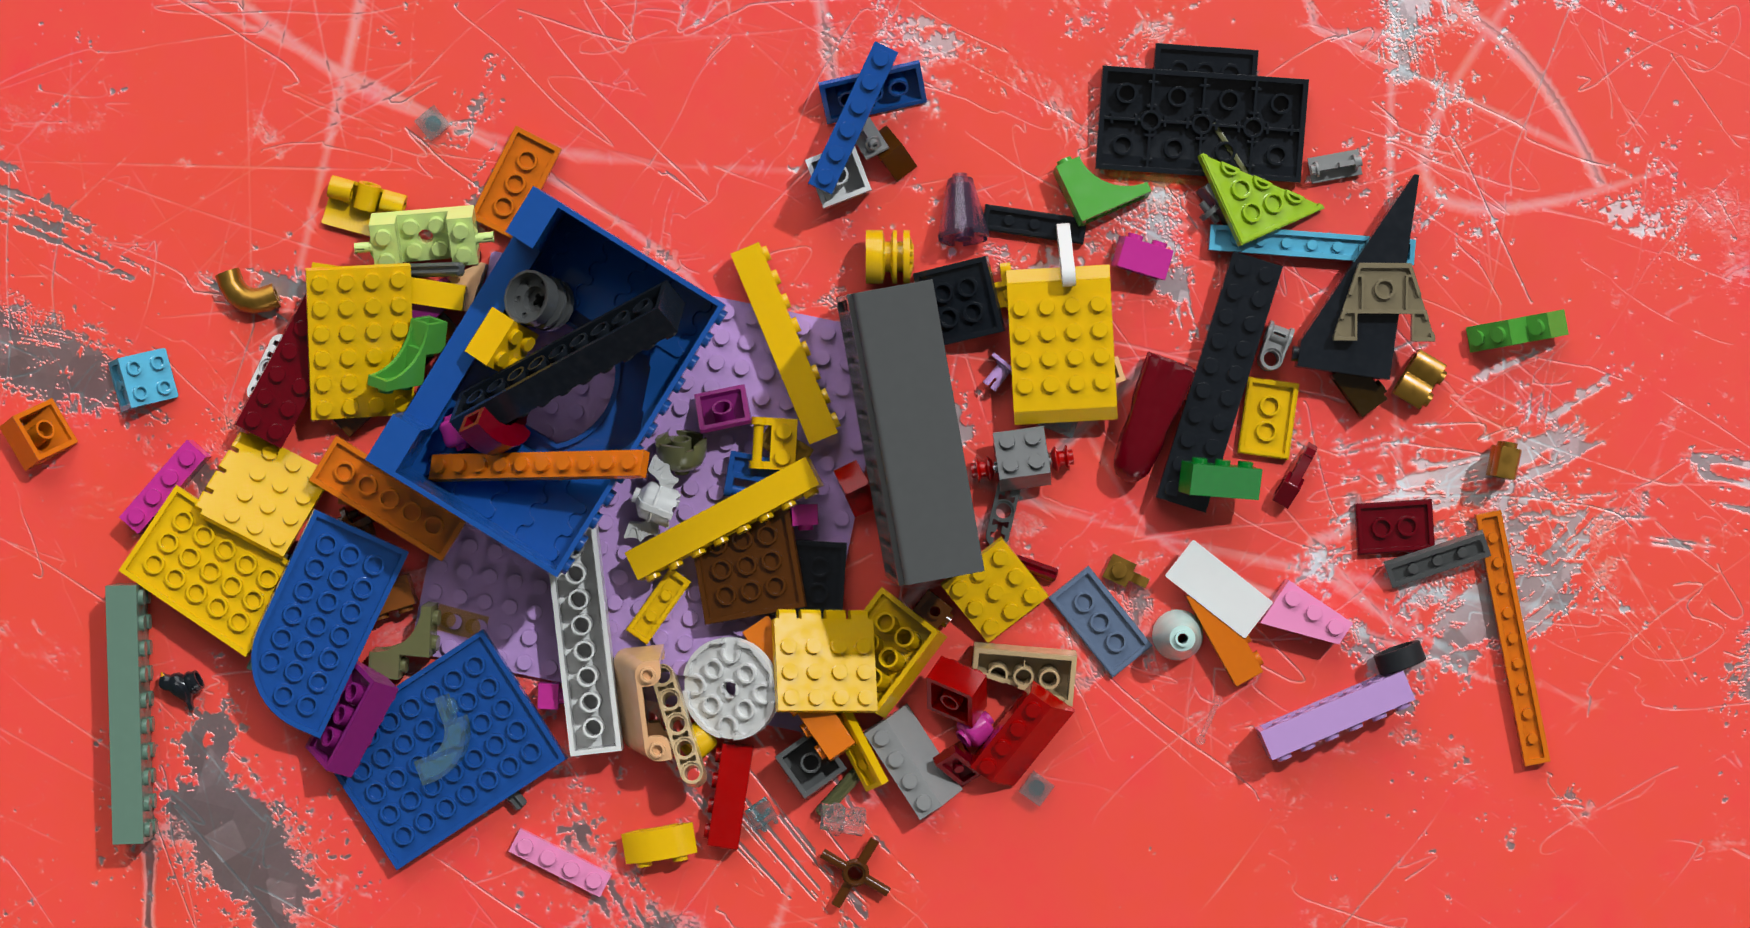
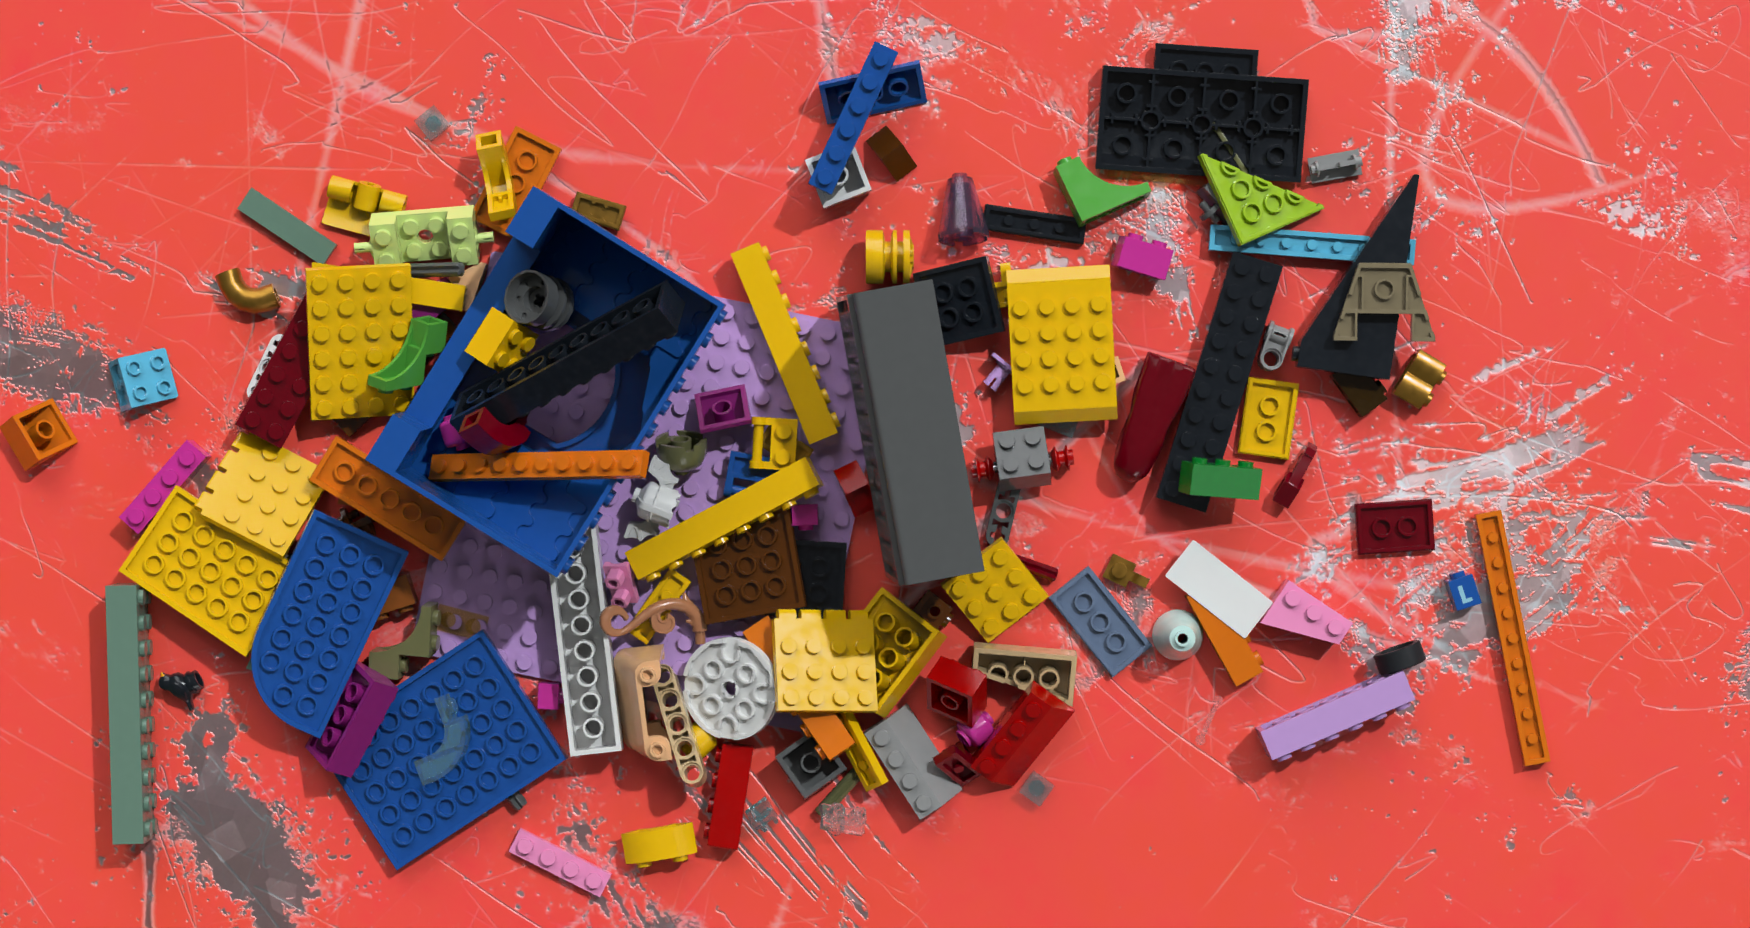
reddish brown bar [820,837,891,908] -> none
light grey hinge [856,117,889,160] -> none
white beam [1056,223,1076,287] -> none
dark grey plate [1384,530,1491,588] -> none
bright green arch [1466,309,1569,353] -> none
pearl gold brick [1486,441,1522,480] -> none
none -> sand green tile [237,187,338,264]
none -> yellow arch [475,130,517,222]
none -> pearl gold plate [572,191,627,231]
none -> nougat plant [599,592,708,644]
none -> bright pink hips [603,562,640,608]
none -> blue brick [1444,570,1482,611]

